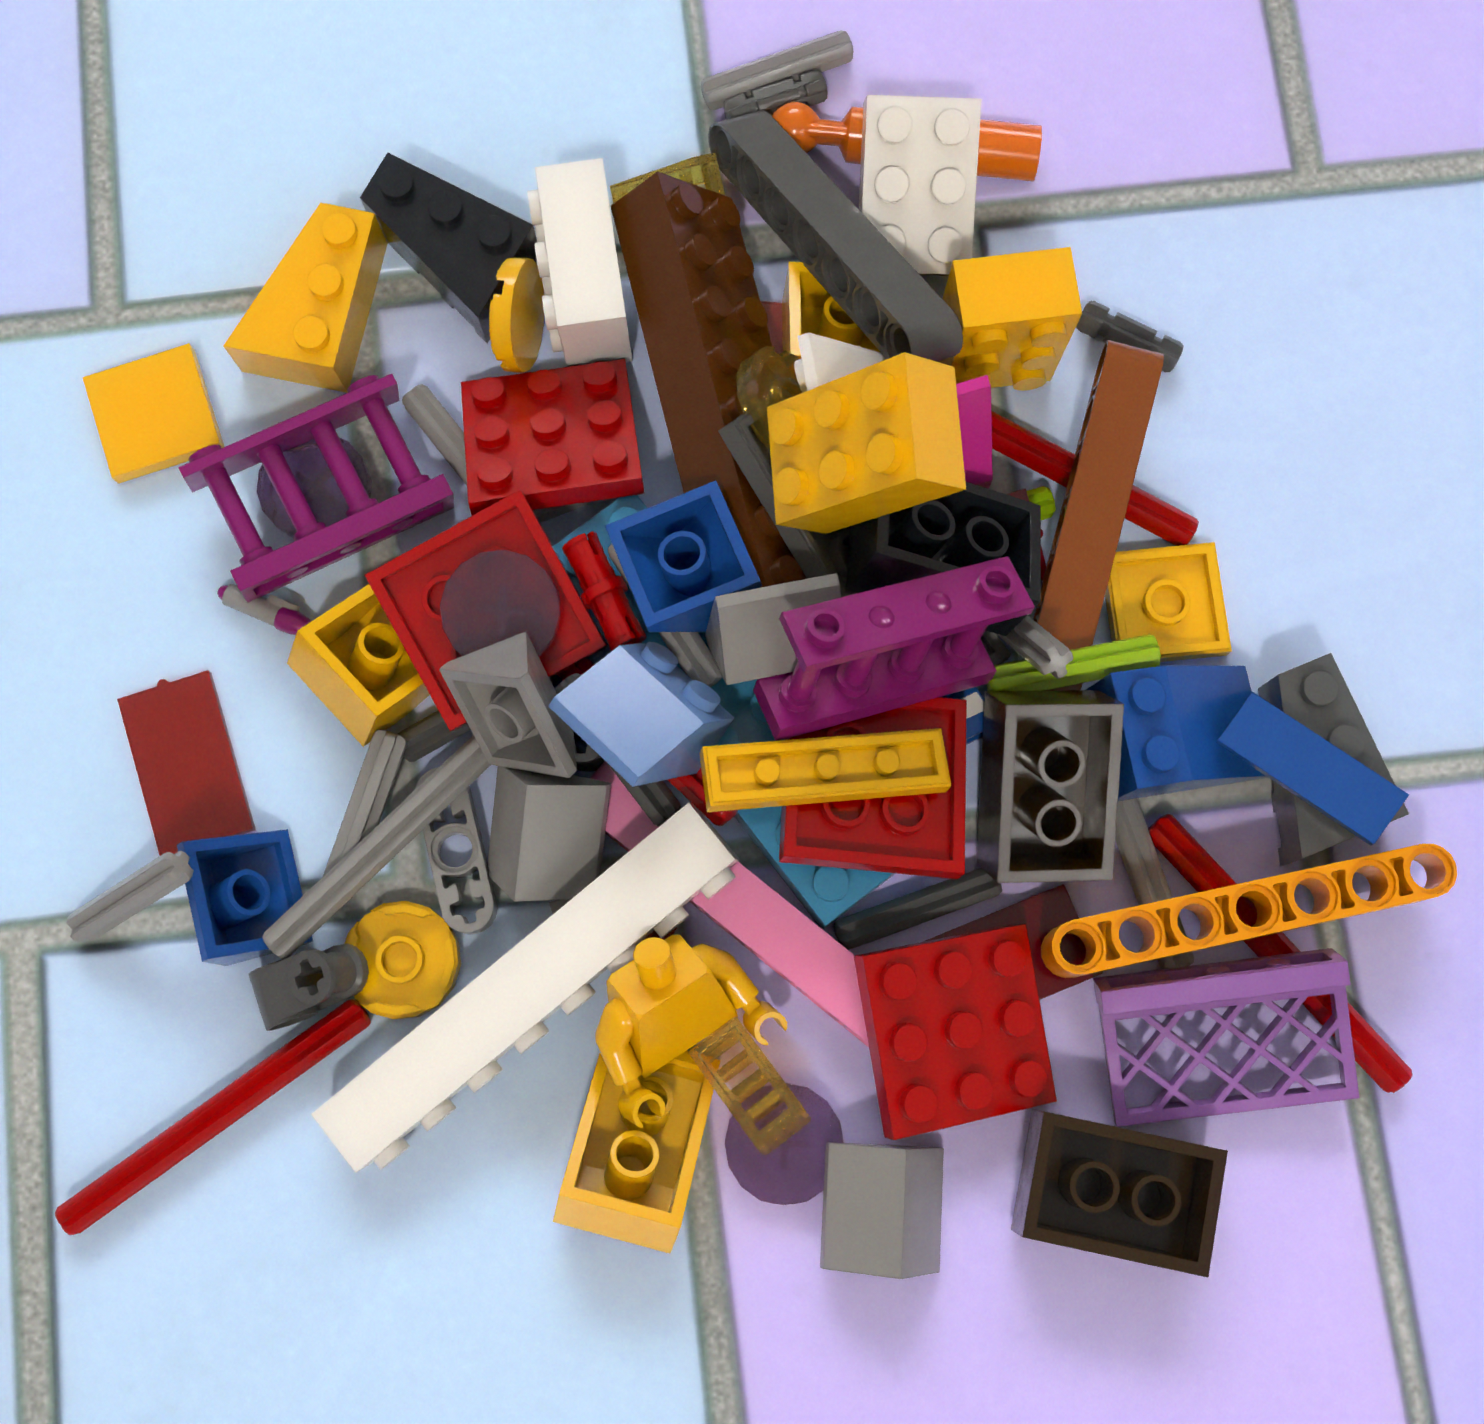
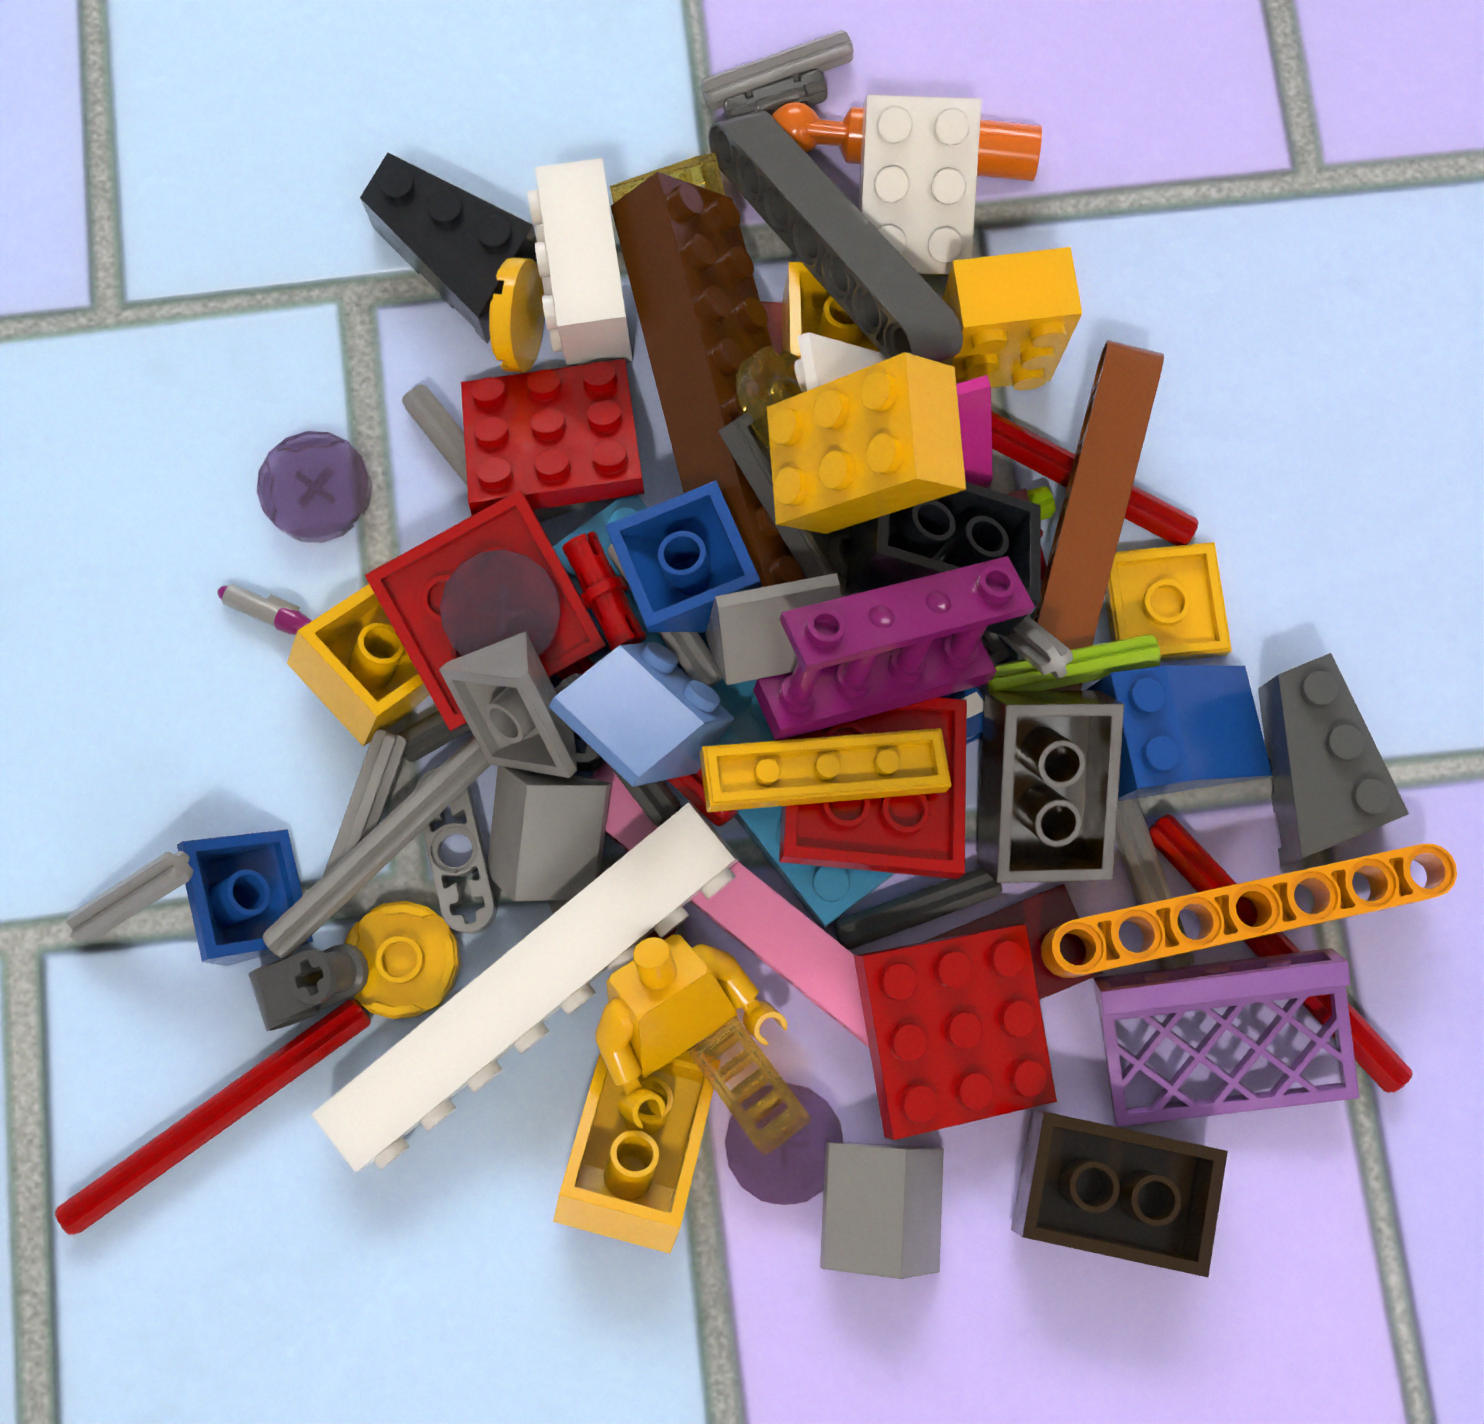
yellow tile [82,343,224,484] -> none
clear red piece [117,670,256,856] -> none
magenta fence [178,374,454,603] -> none
yellow wedge [223,202,388,393] -> none
dark grey axle [1076,301,1184,372] -> none
blue tile [1216,692,1409,846] -> none

